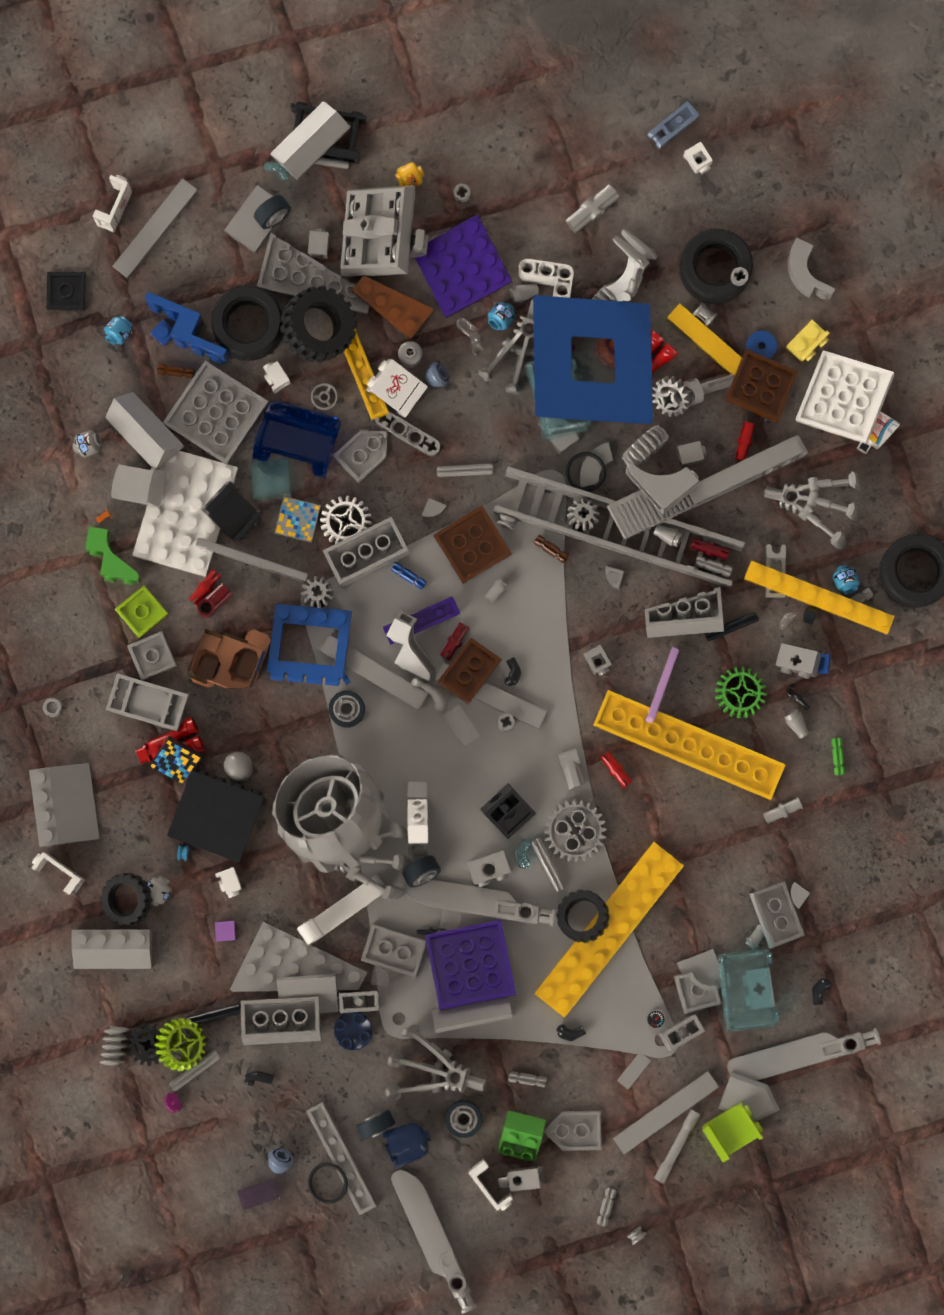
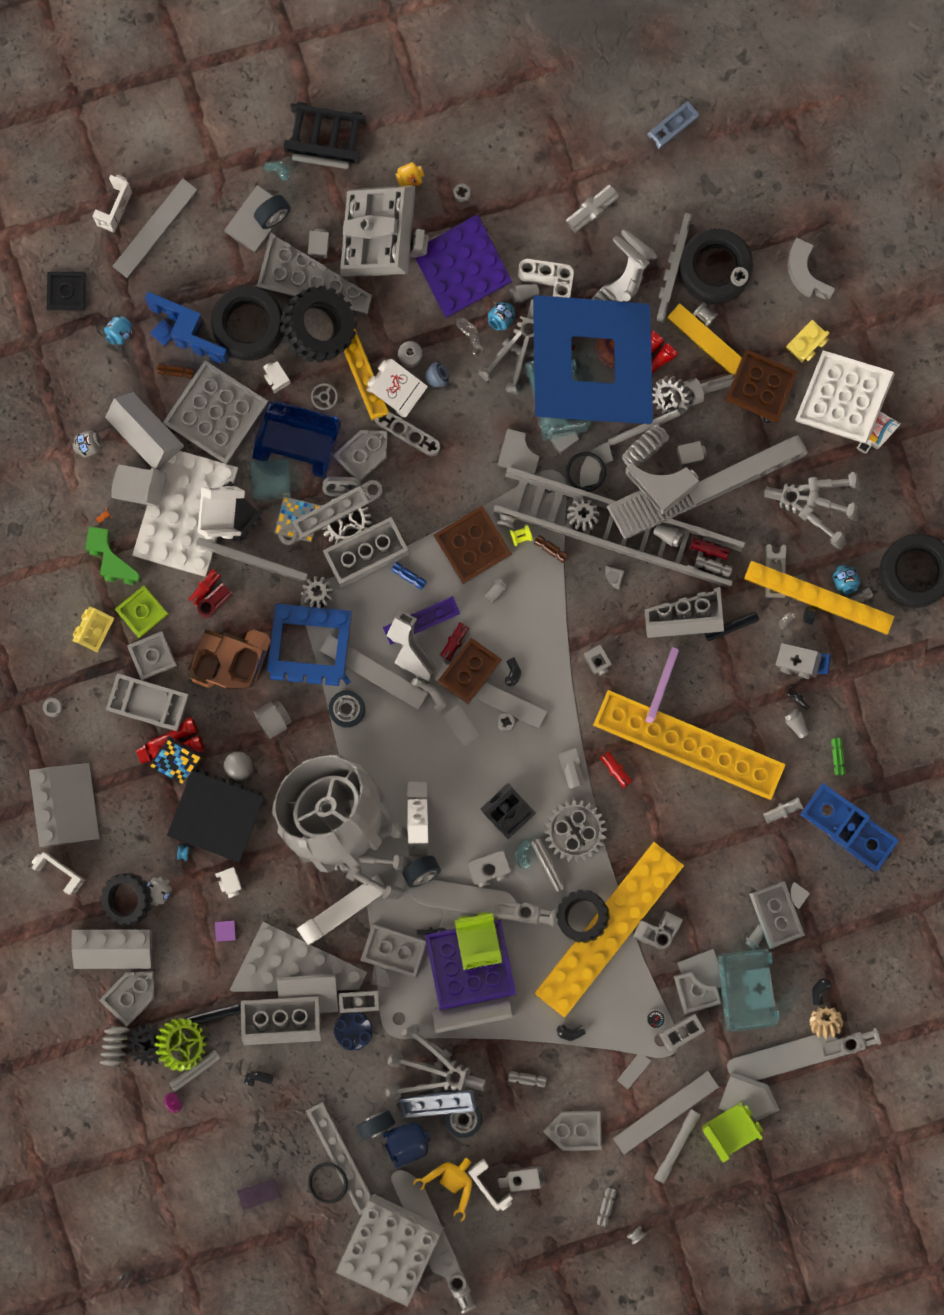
sand blue cone [268,1148,294,1174] -> none
light grey slope [270,101,350,180] -> none
dark orange wing [351,276,434,339] -> none
light grey tile [421,498,446,518] -> none
light grey axle [437,464,493,477] -> none
bright green slope [497,1110,546,1162] -> none
white brick [684,142,713,174] -> none
bright green gear [715,666,767,718] -> none
red pin [735,422,755,461] -> none
blue piece [746,331,777,359] -> none
none -> light yellow bracket [73,607,114,653]
none -> light grey tile [99,971,154,1027]
none -> white panel [198,486,245,539]
none -> light grey piece [253,701,291,739]
none -> light grey plate [278,480,383,545]
none -> light grey plate [322,477,361,497]
none -> light grey piece [336,1194,444,1306]
none -> sand blue plate [399,1090,477,1118]
none -> yellow piece [413,1158,472,1221]
none -> lime panel [454,912,502,970]
none -> light grey tile [498,429,539,475]
none -> neon yellow bush [509,524,533,546]
none -> light grey bar [608,409,681,446]
none -> light grey piece [633,911,683,949]
none -> light grey plate [656,213,692,322]
none -> blue bracket [800,783,899,872]
none -> tan gear [810,1005,843,1039]

